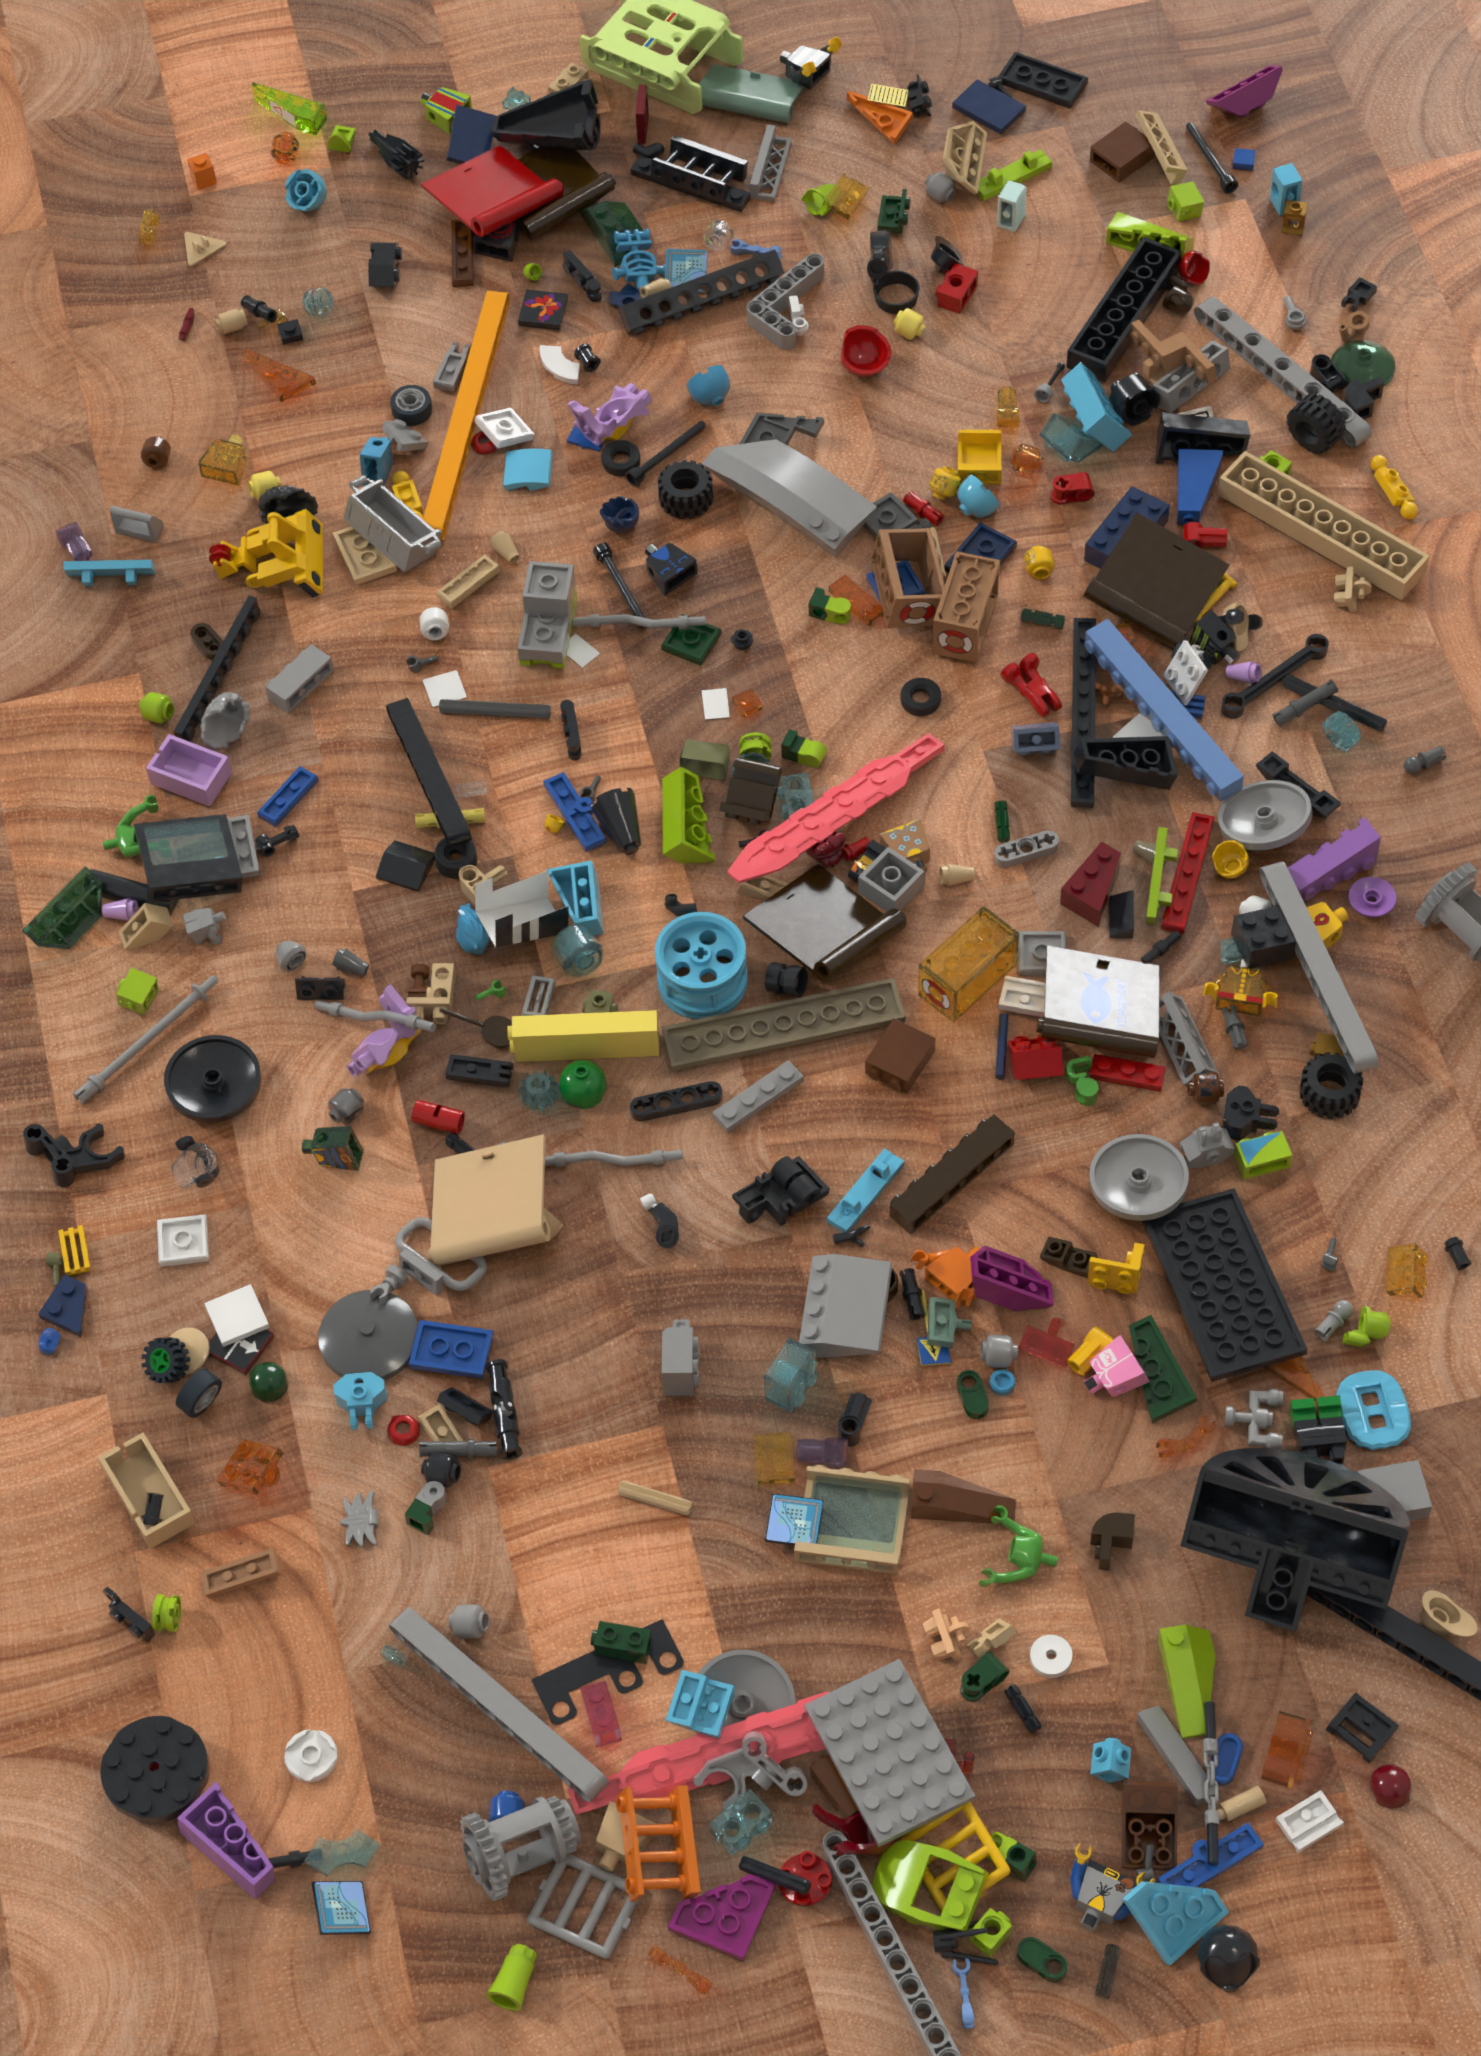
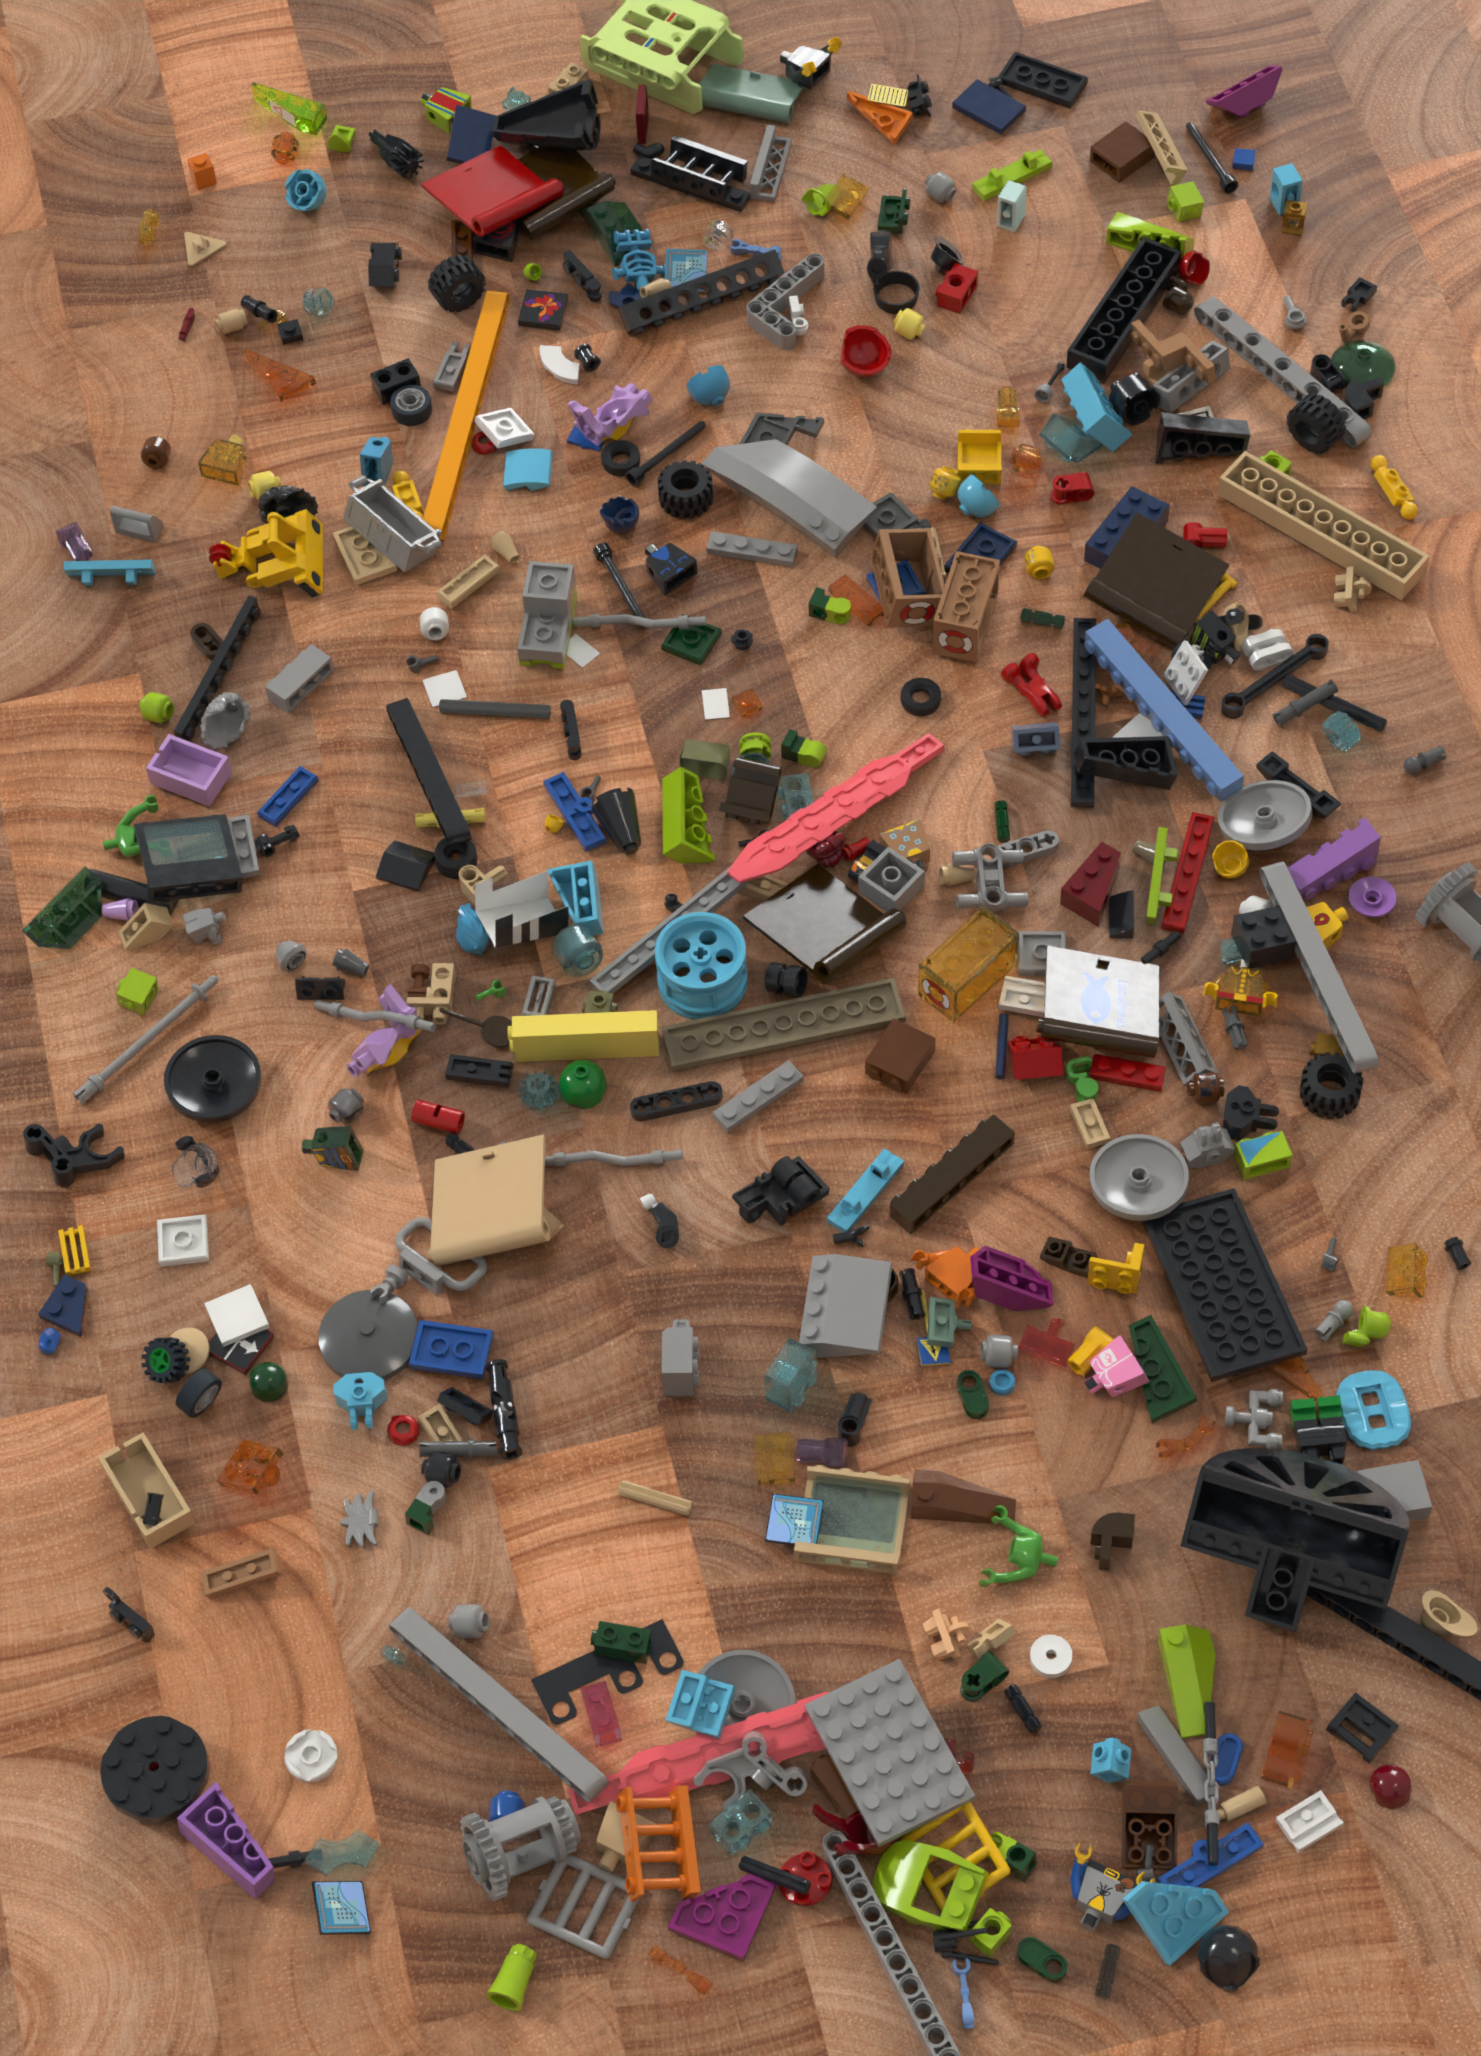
lime wheel [152,1594,181,1633] -> none
light grey wing [382,419,428,452] -> none
red pin [903,491,944,526] -> none
tan wedge [943,121,987,195] -> none
blue slope [1177,449,1223,525] -> none
lavender cone [1226,661,1262,684] -> none
none -> black brick [370,358,421,405]
none -> black tyre [428,255,486,313]
none -> light grey plate [590,865,748,994]
none -> light grey plate [707,531,798,567]
none -> light grey piece [952,843,1028,915]
none -> tan plate [1070,1098,1110,1149]
none -> white brick [1241,629,1294,671]

